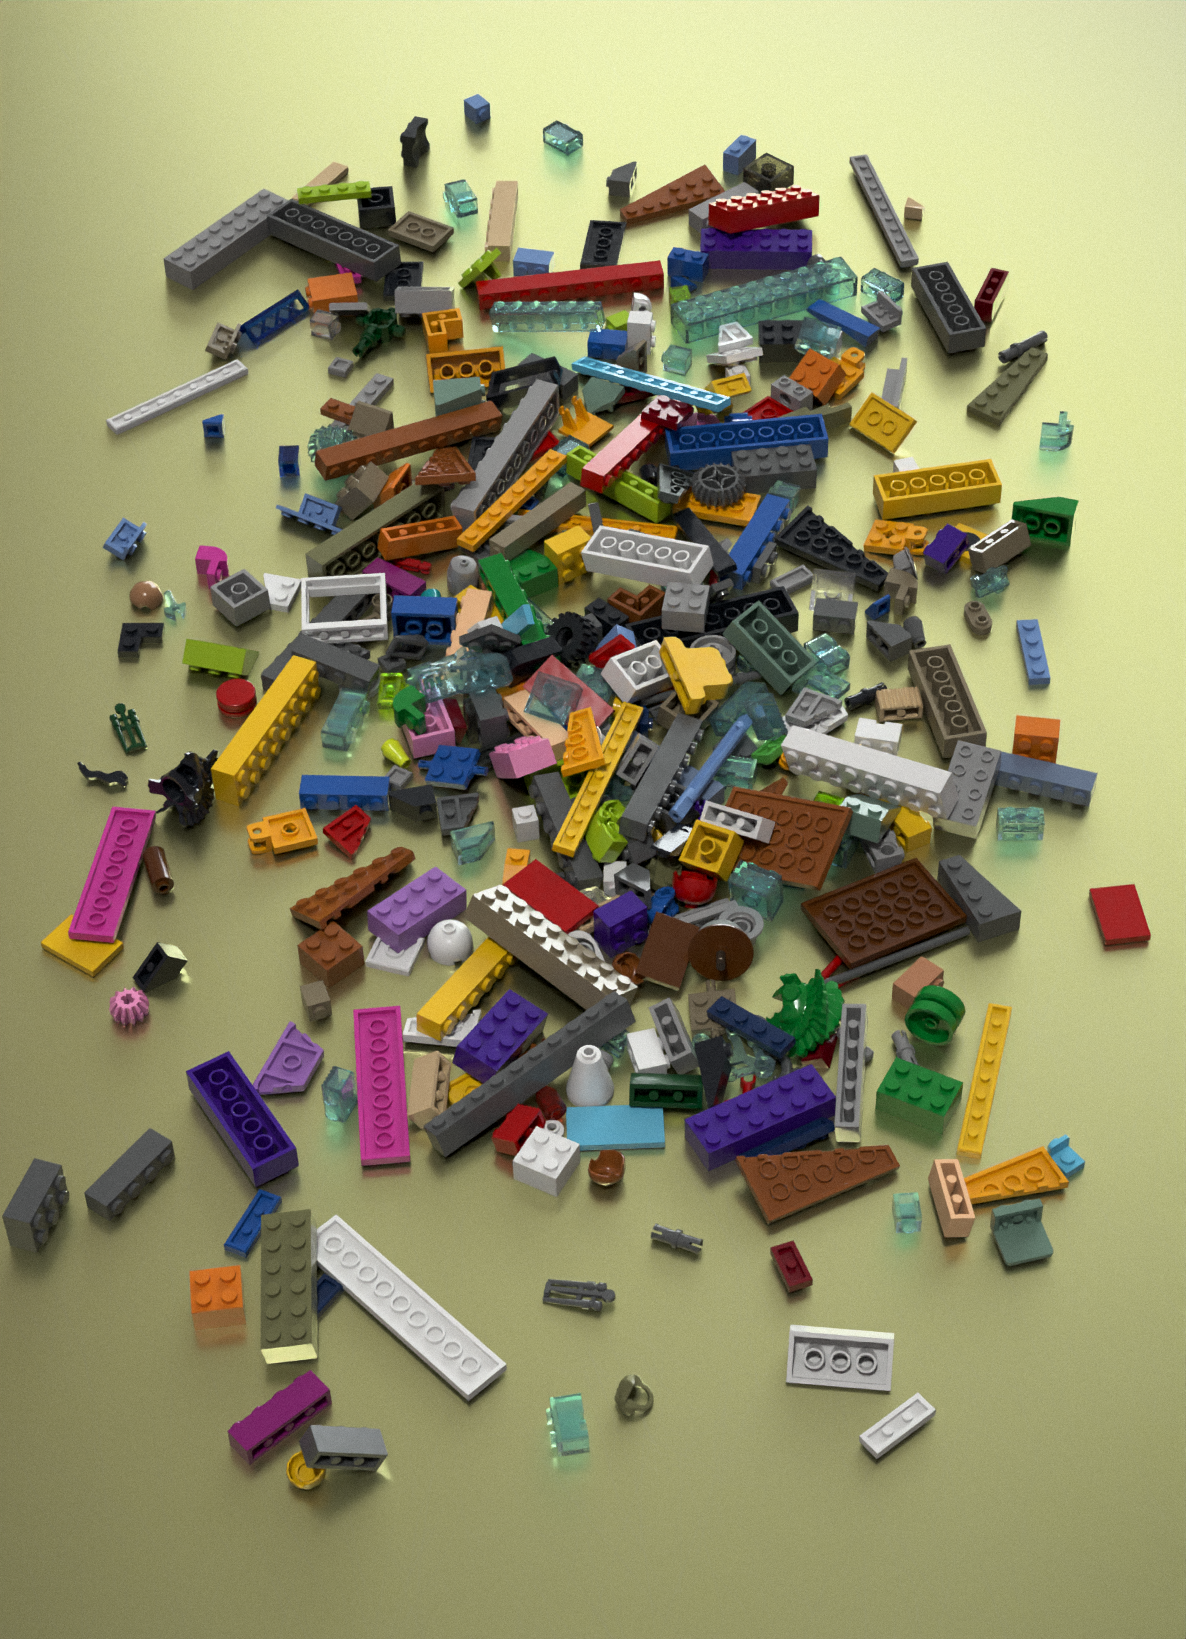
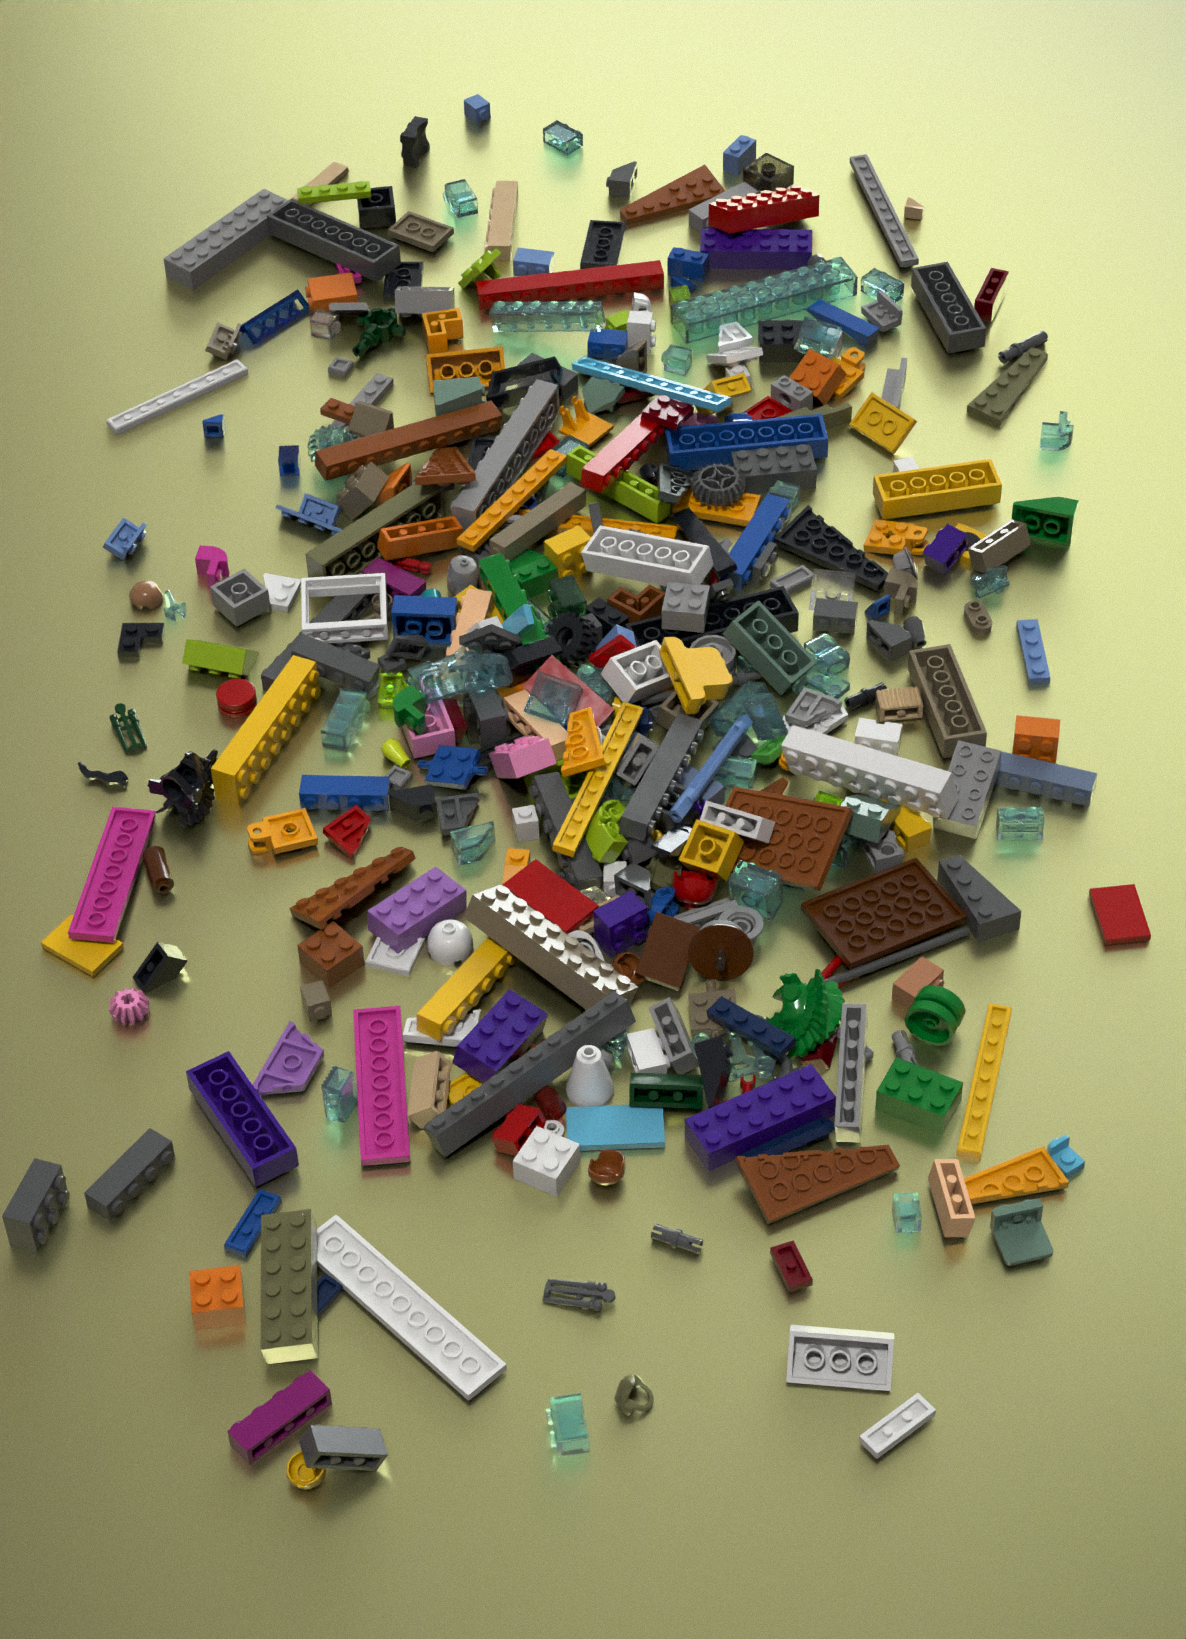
none -> clear green brick [547,575,587,619]

